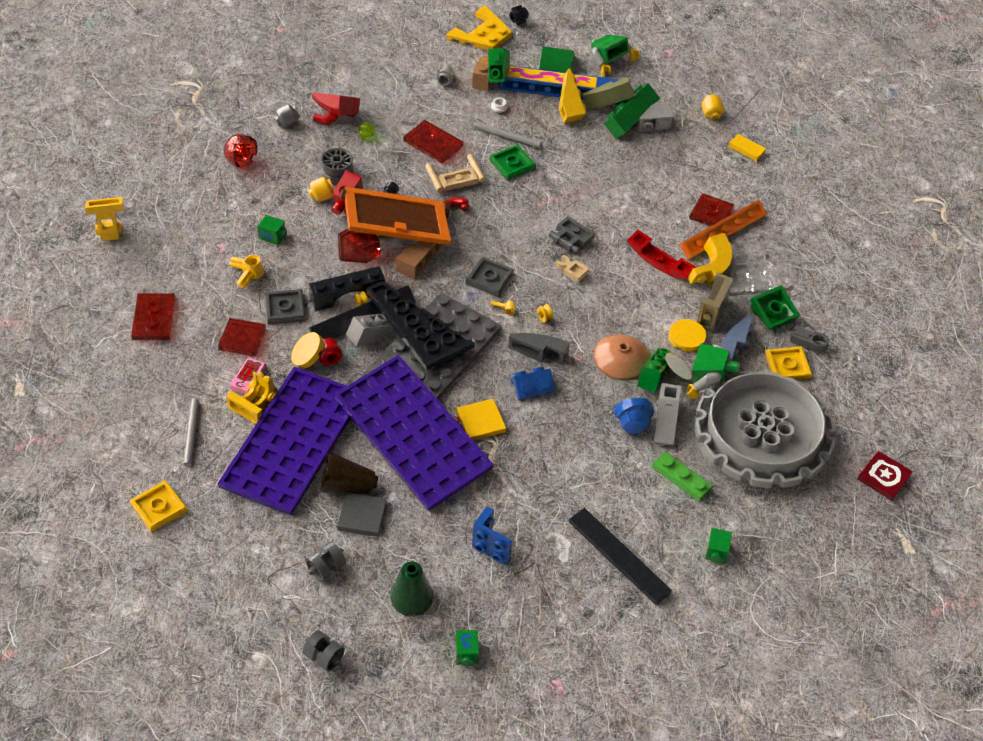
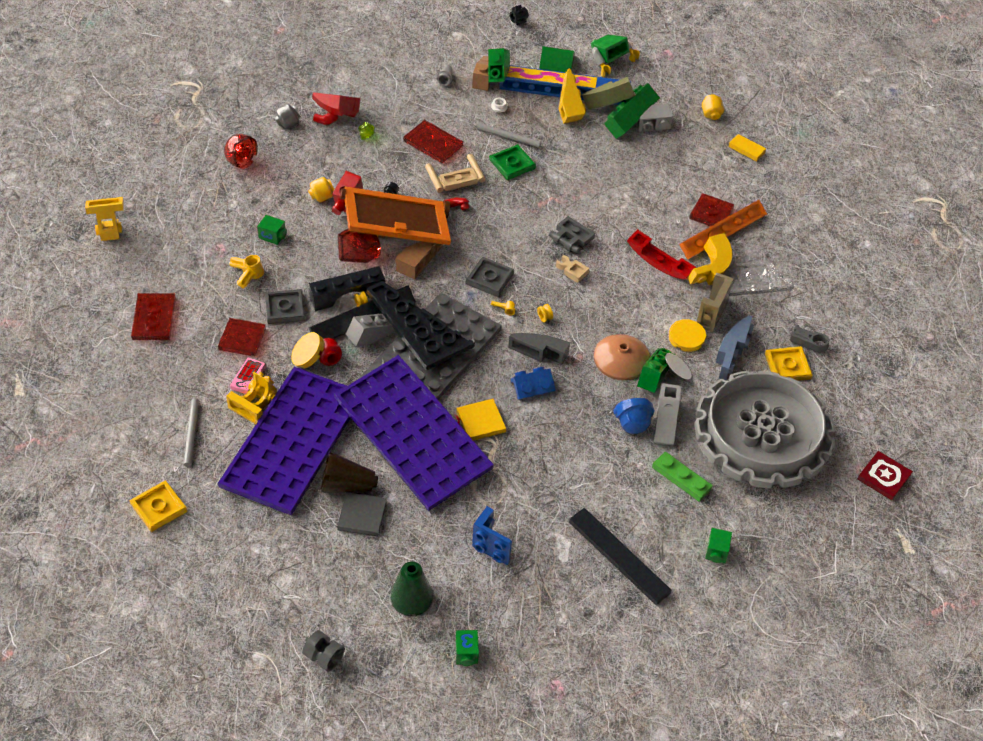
dark grey wheel [305,542,346,582] -> none
dark grey wheel [321,148,353,185] -> none
yellow wing [446,5,512,50] -> none
green torso [687,344,740,399] -> none
green slope [750,285,800,330] -> none

